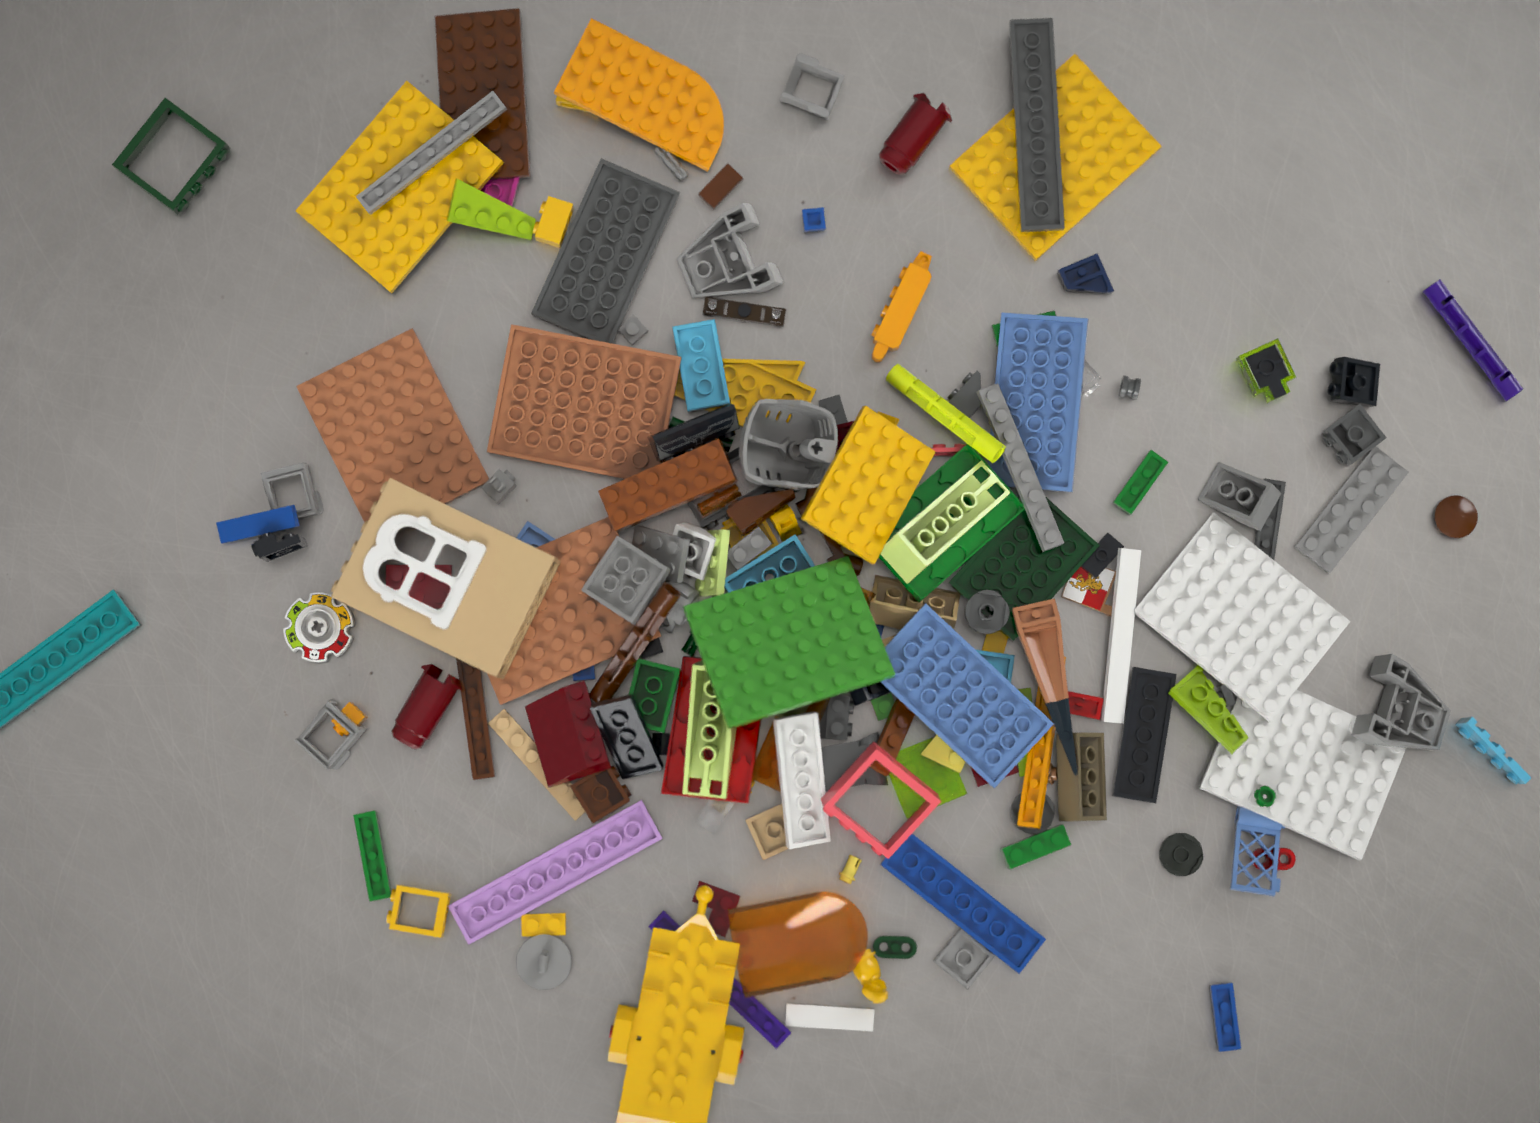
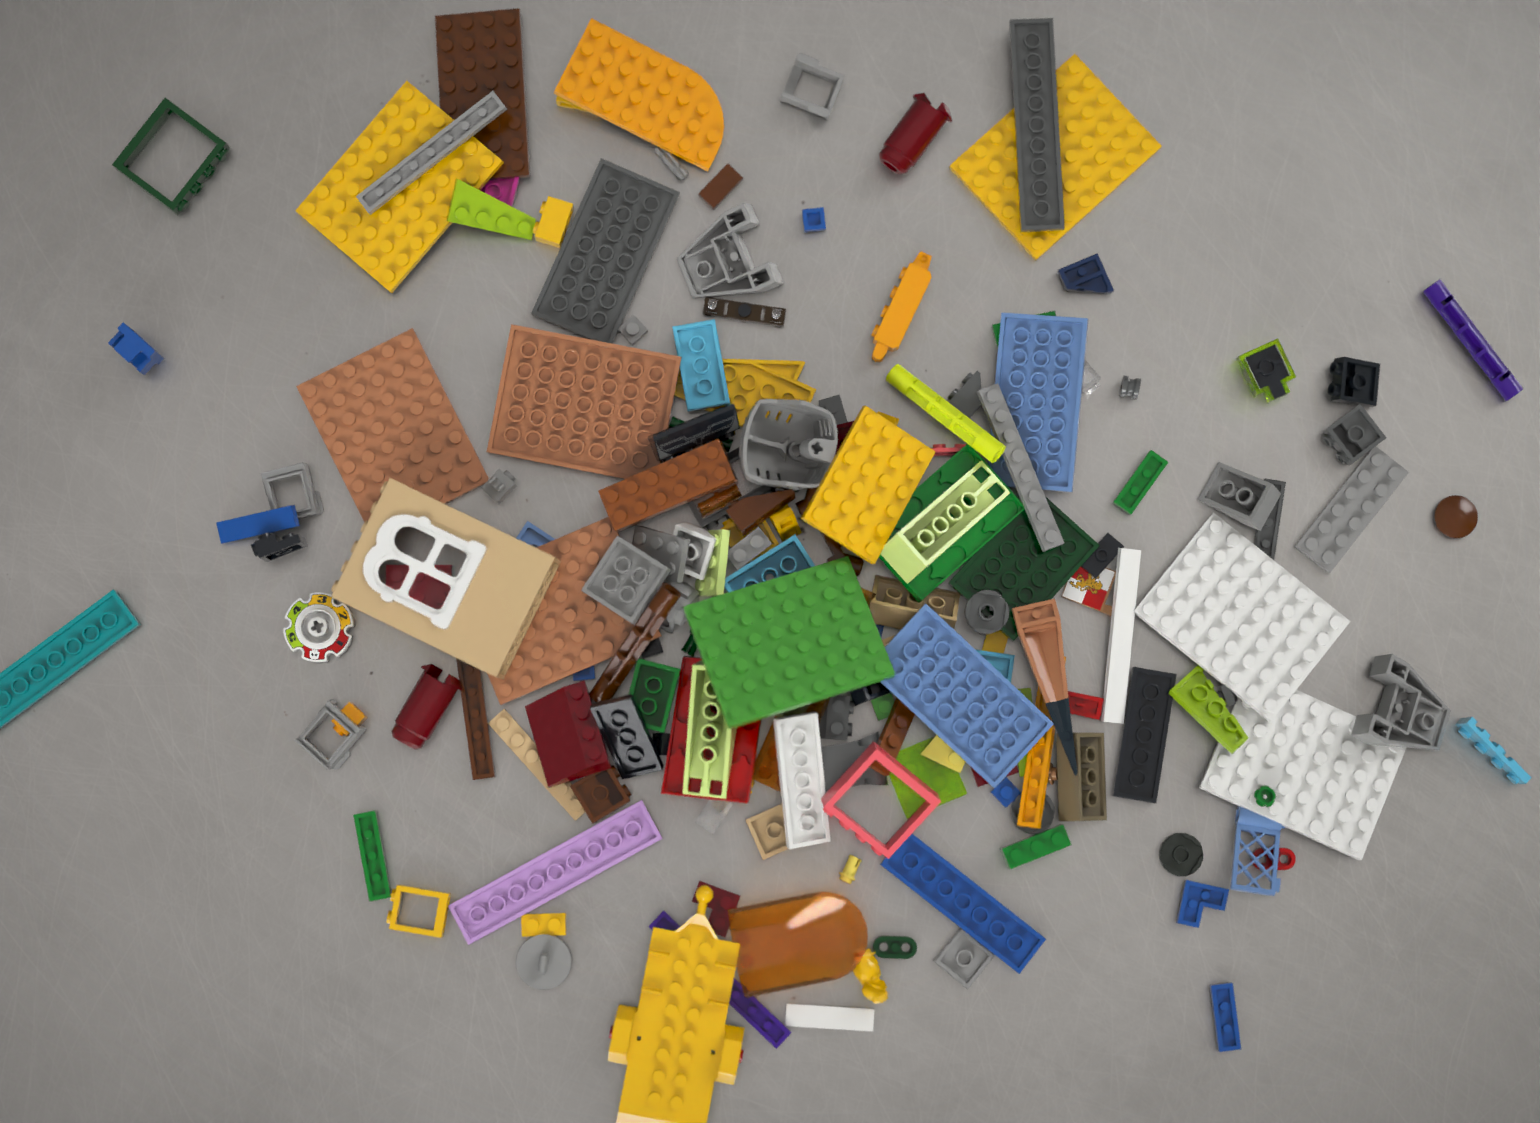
none -> blue panel [108,322,164,375]
none -> blue plate [990,777,1021,808]
none -> blue plate [1176,880,1229,928]

